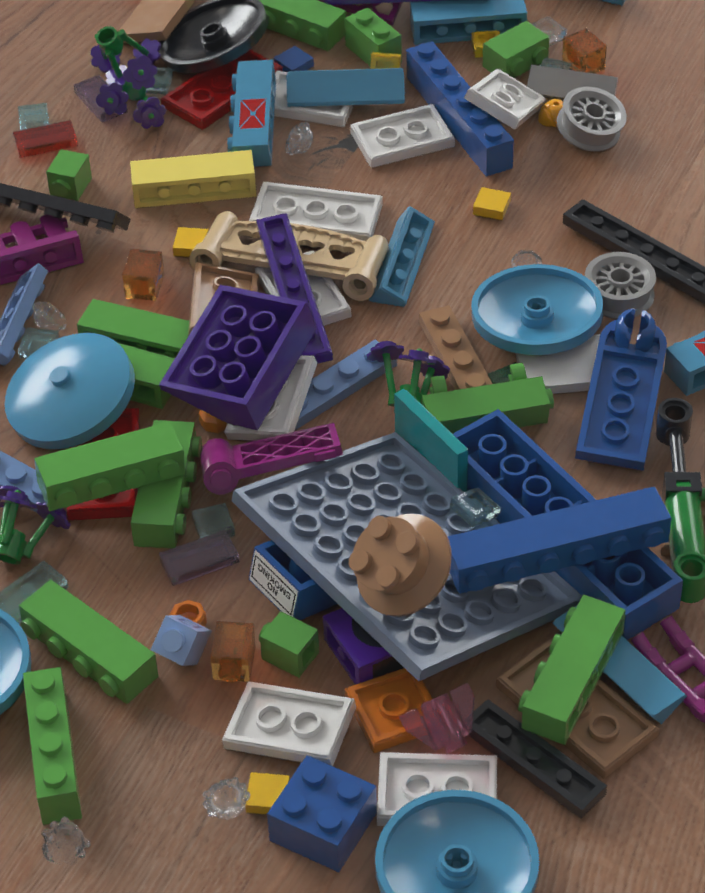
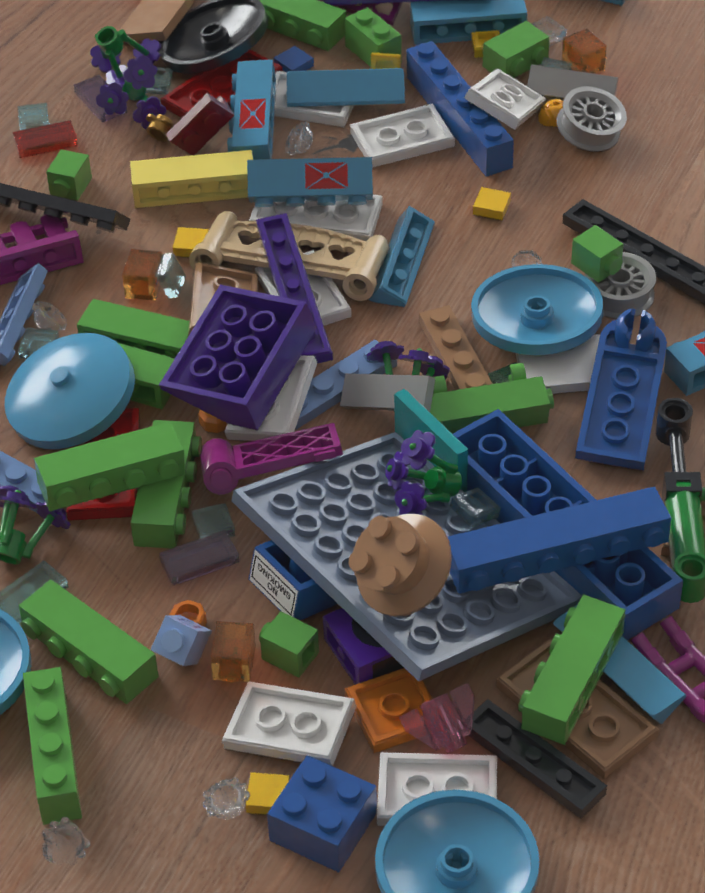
none -> pearl gold plate [146,114,174,142]
none -> clear light blue tile [155,252,186,299]
none -> dark red bracket [166,93,234,155]
none -> dark azure brick [247,157,373,207]
none -> light grey tile [340,373,435,412]
none -> dark purple plant [385,430,462,515]
none -> bright green brick [571,225,623,283]

